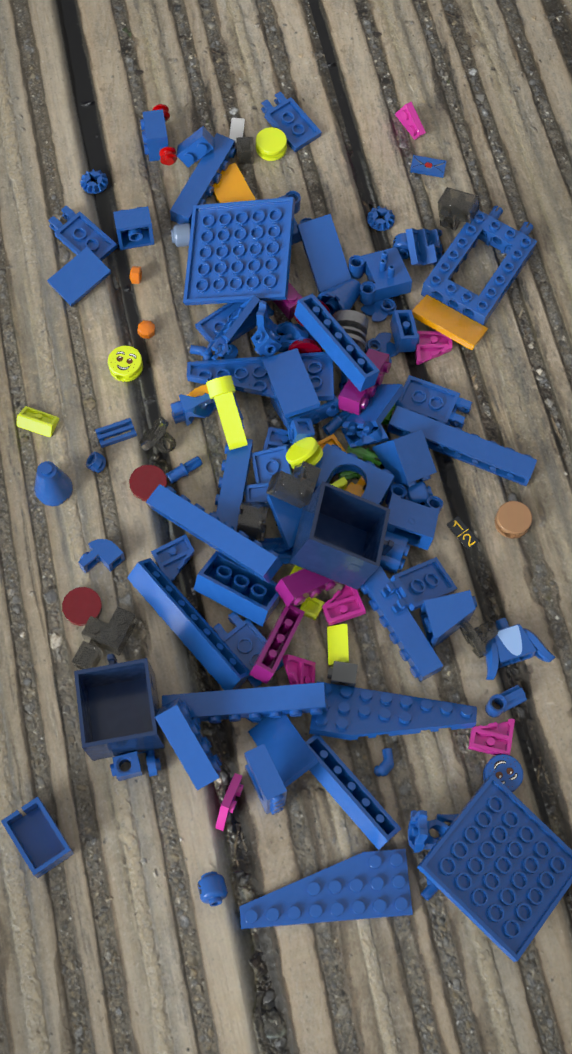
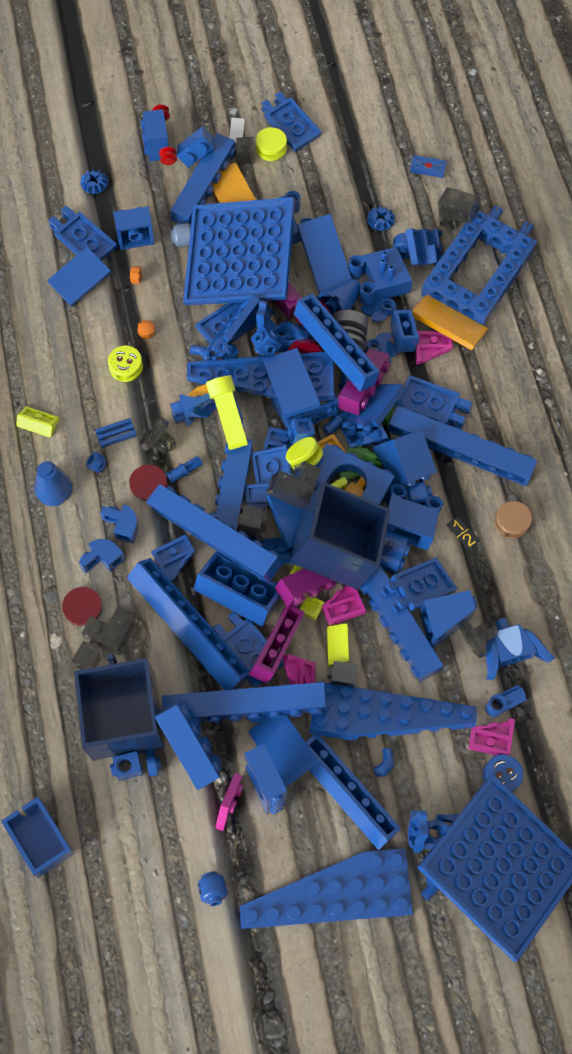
dark pink wing [395,102,426,140] -> none
none -> blue brick [100,504,139,544]

